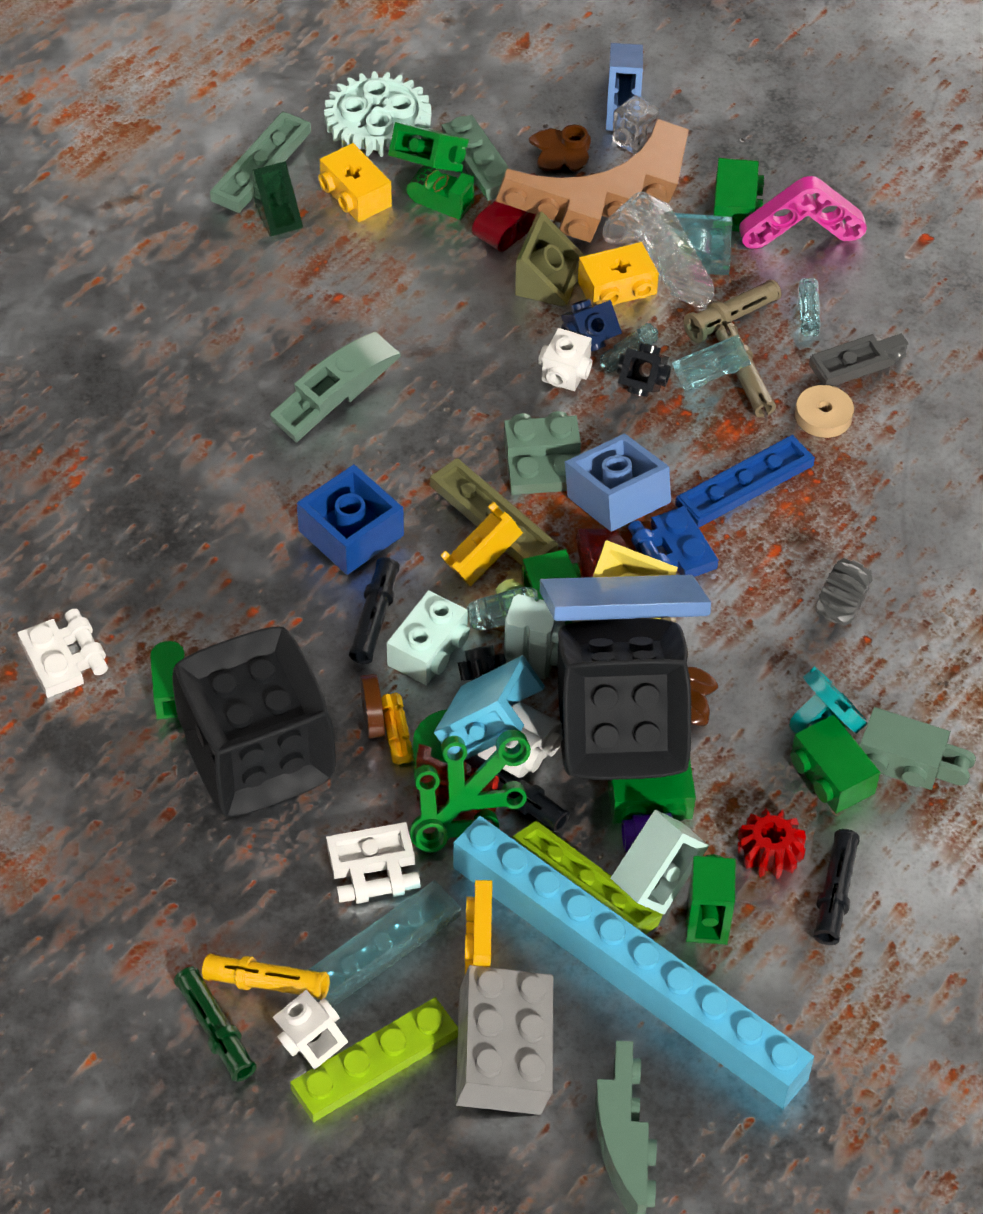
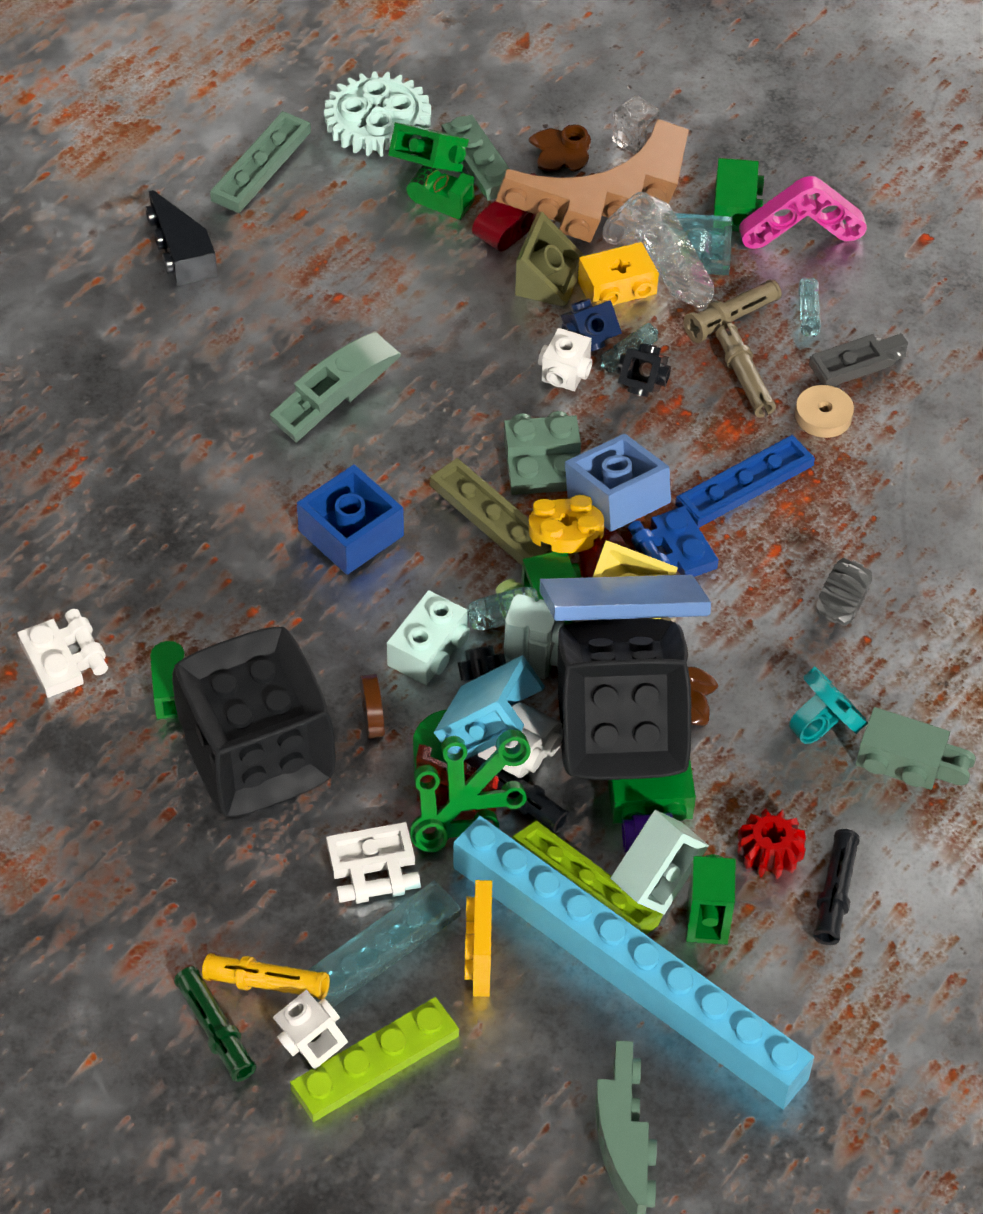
clear green slope [252,161,303,237] -> none
yellow brick [318,143,392,222] -> none
black pin [349,557,400,664] -> none
yellow axle [381,692,413,765] -> none
yellow hinge [440,502,523,587] -> none
light grey brick [456,965,553,1115] -> none
medium blue slope [606,43,643,132] -> none
clear light blue plate [672,334,751,391] -> none
green brick [790,714,880,814] -> none
none -> black slope [145,190,218,286]
none -> yellow plate [529,495,604,553]

